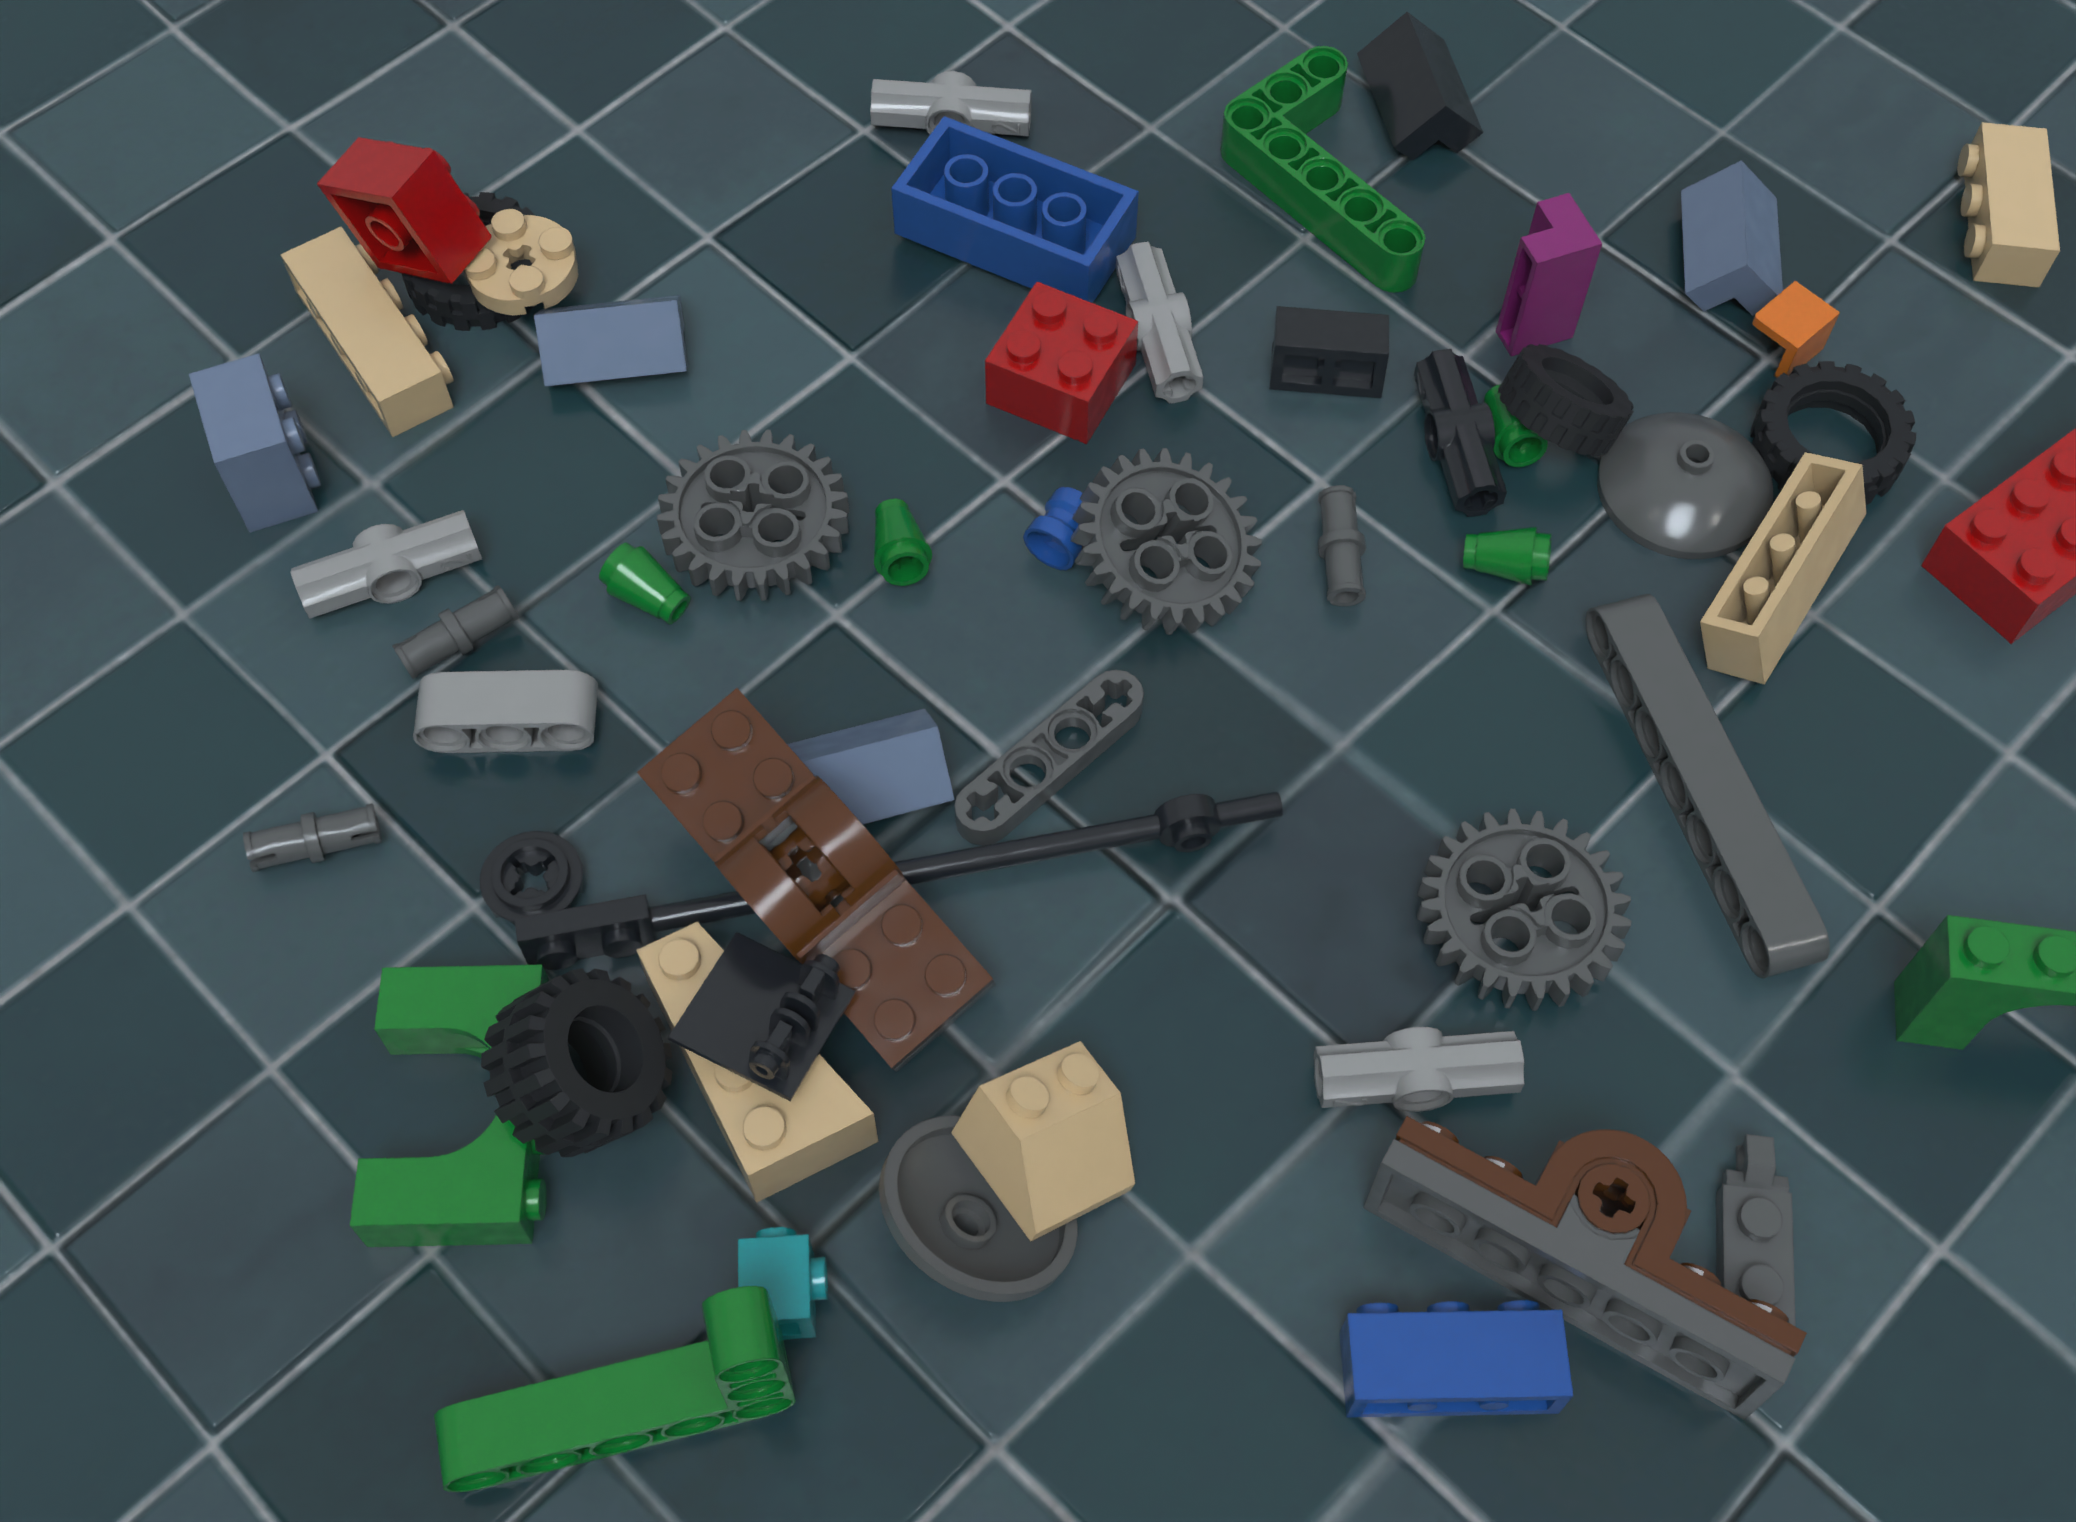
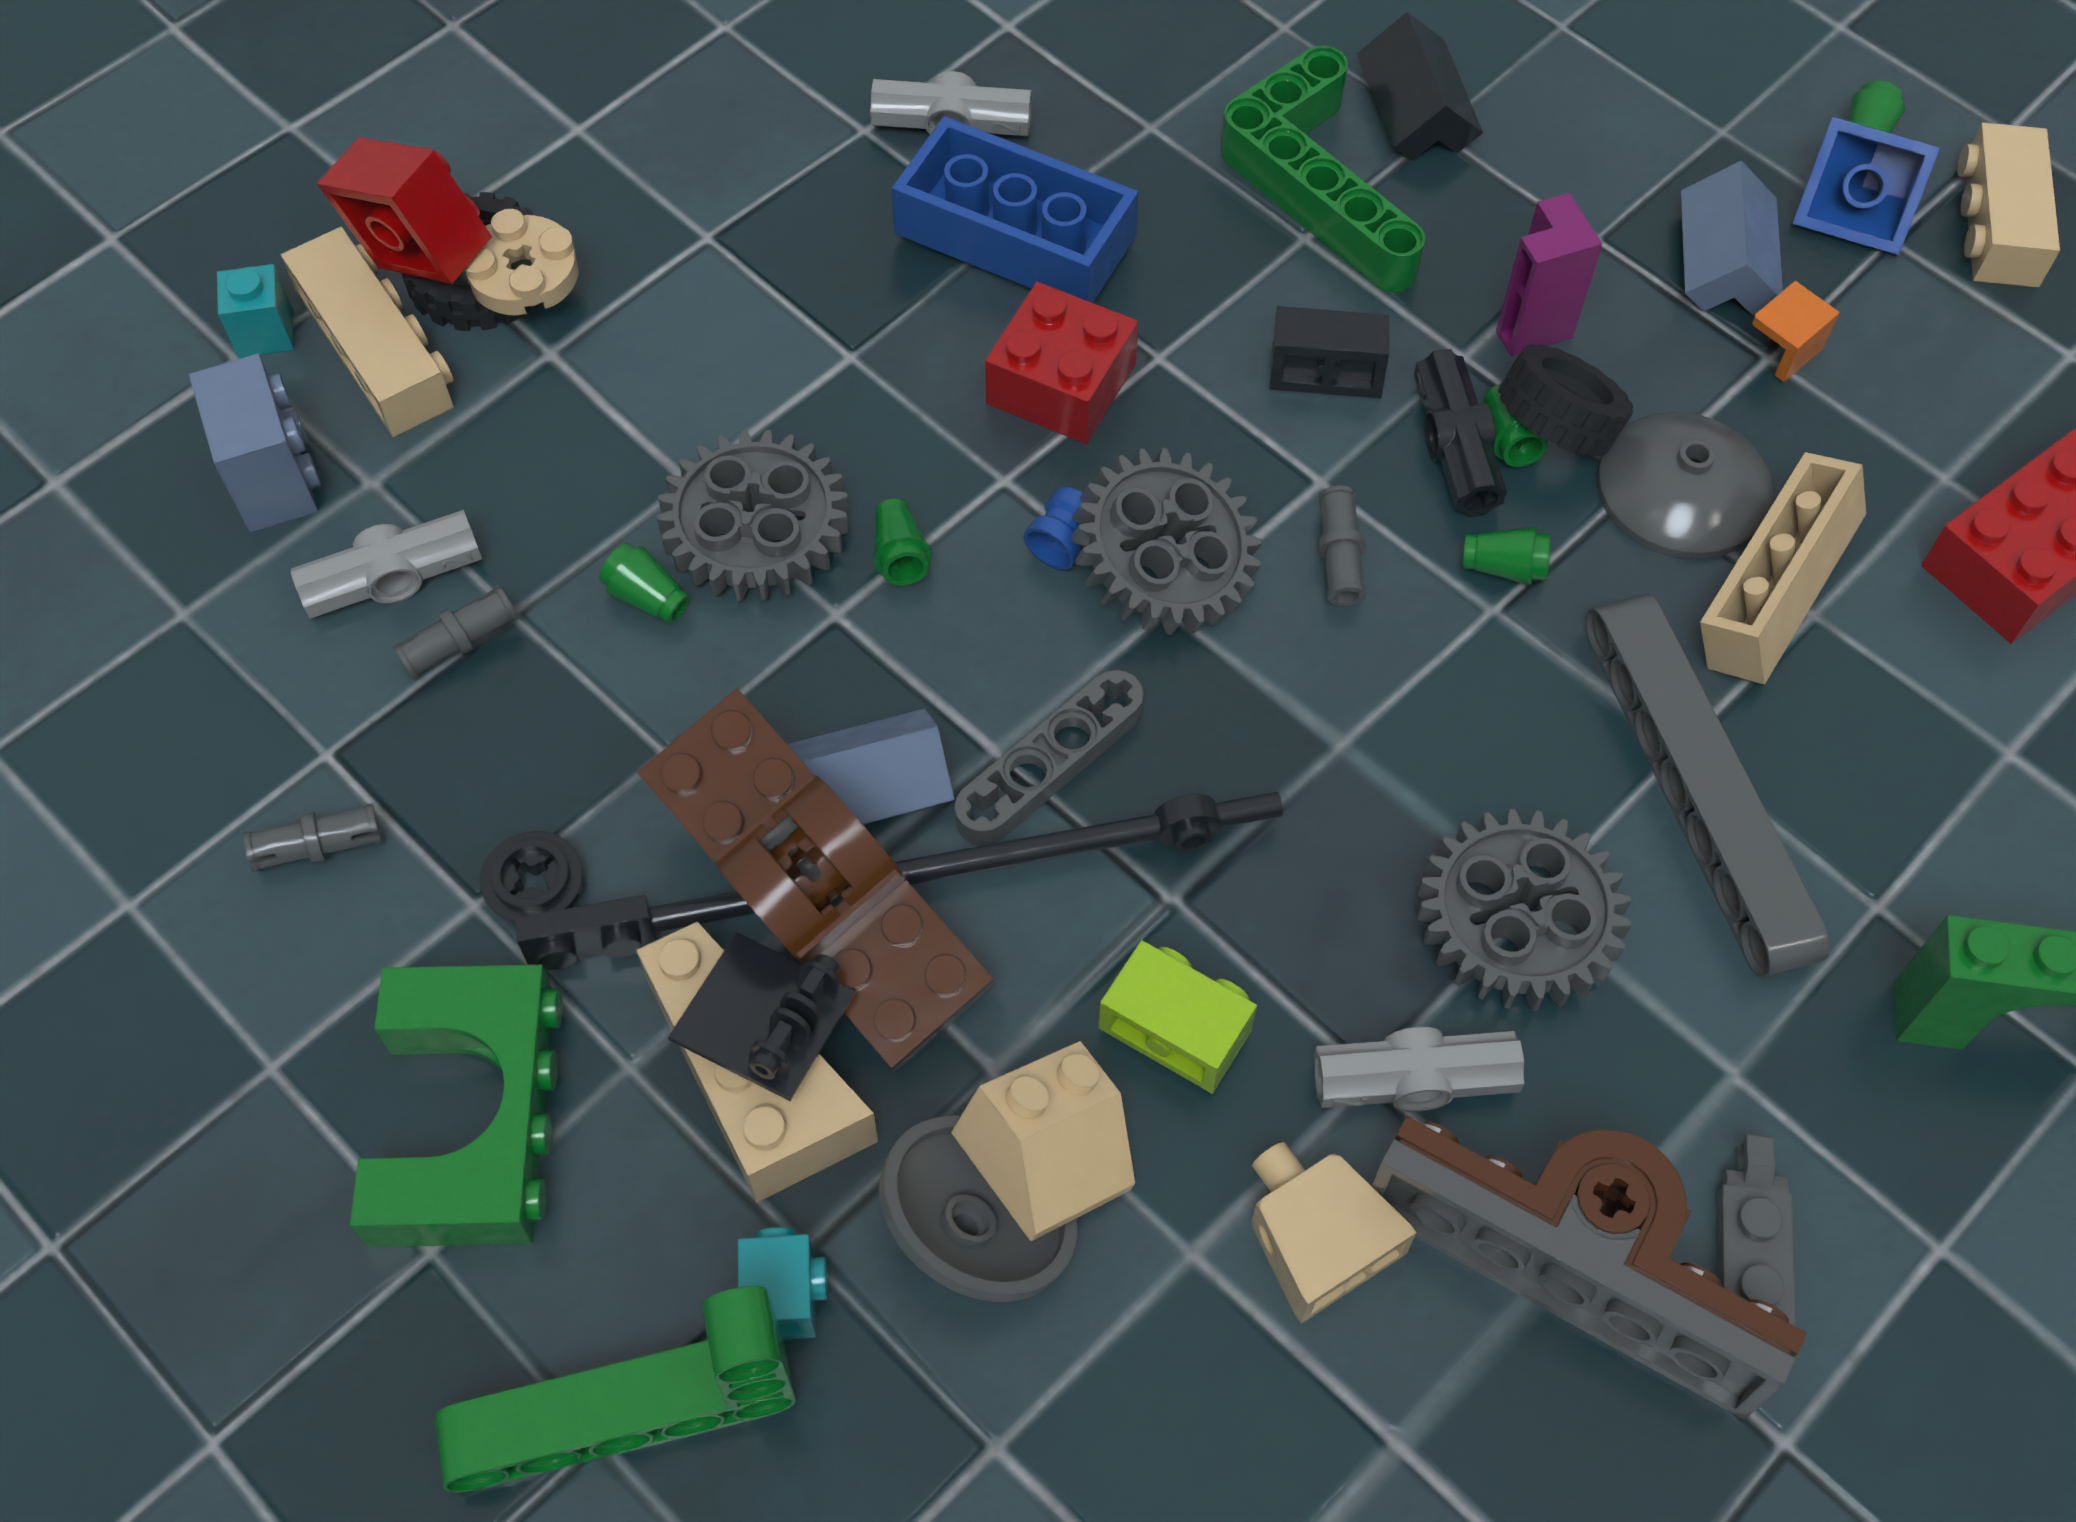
light grey beam [413,670,598,753] -> none
black tyre [481,968,672,1157] -> none
sand blue piece [534,295,688,386] -> none
light grey piece [1116,242,1203,404] -> none
blue brick [1339,1300,1573,1418] -> none
black tyre [1750,361,1916,505] -> none
none -> teal brick [217,264,294,358]
none -> lime brick [1098,940,1257,1094]
none -> tan torso [1251,1142,1417,1324]
none -> blue slope [1792,117,1940,255]
none -> green cone [1849,80,1905,133]

